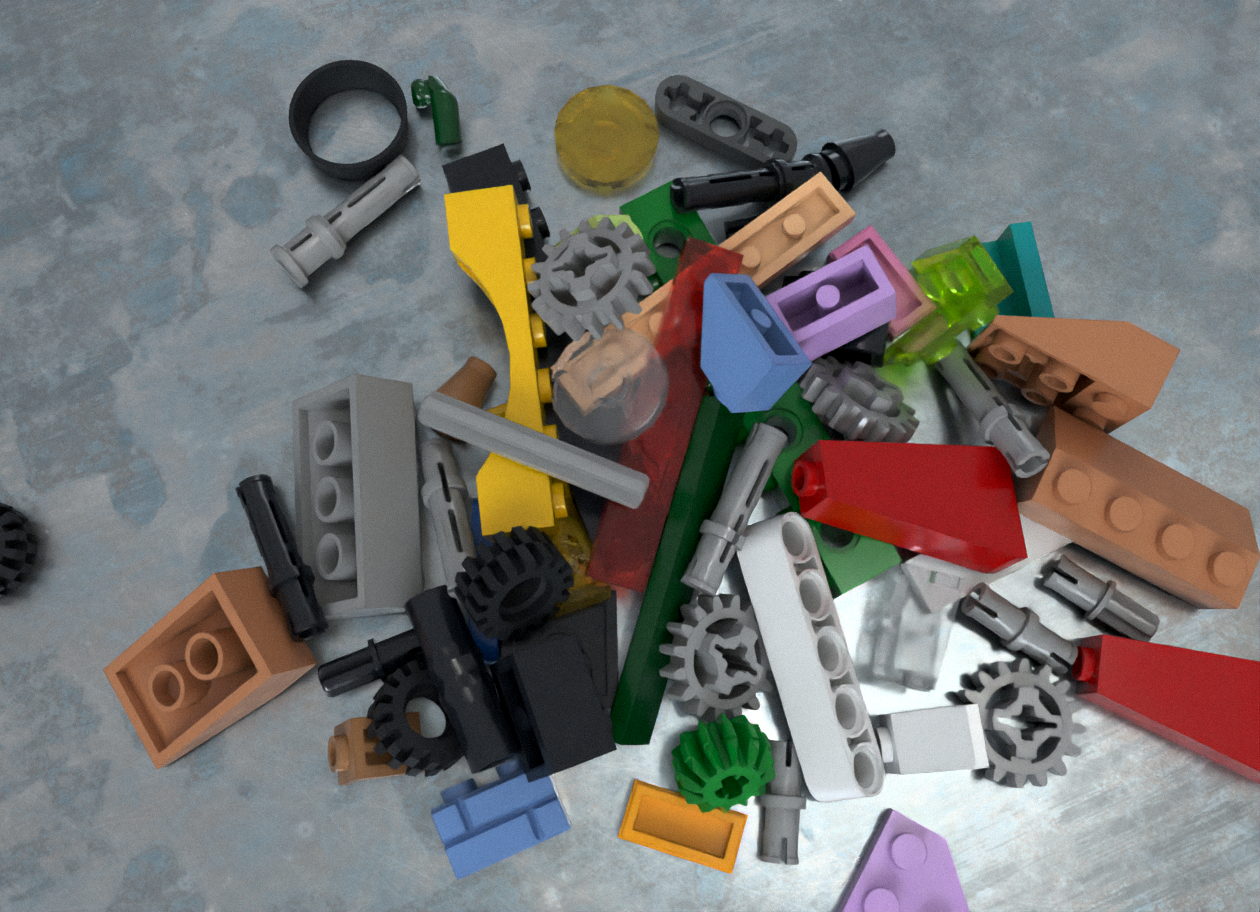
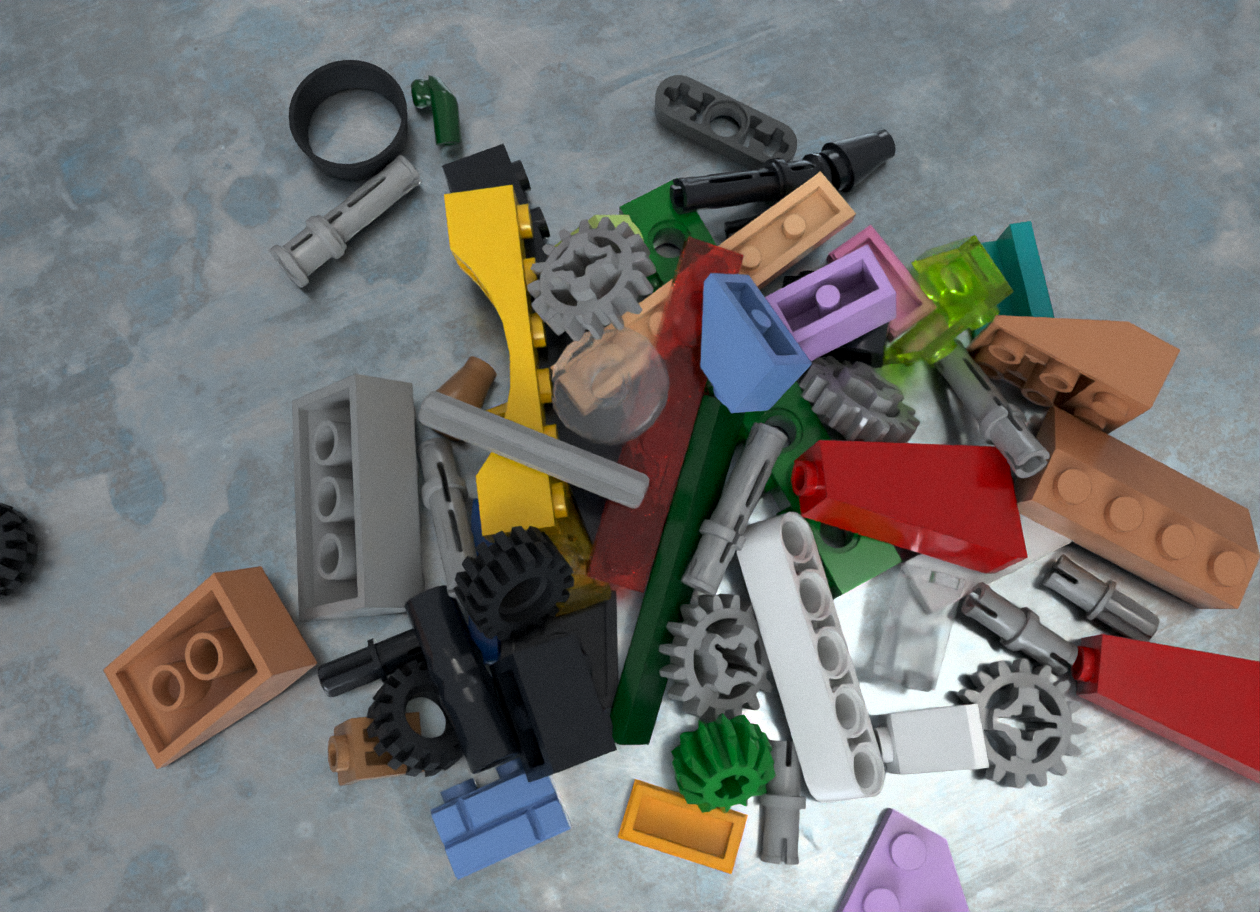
black pin [235,474,329,642] -> none
clear yellow tile [554,85,659,189] -> none

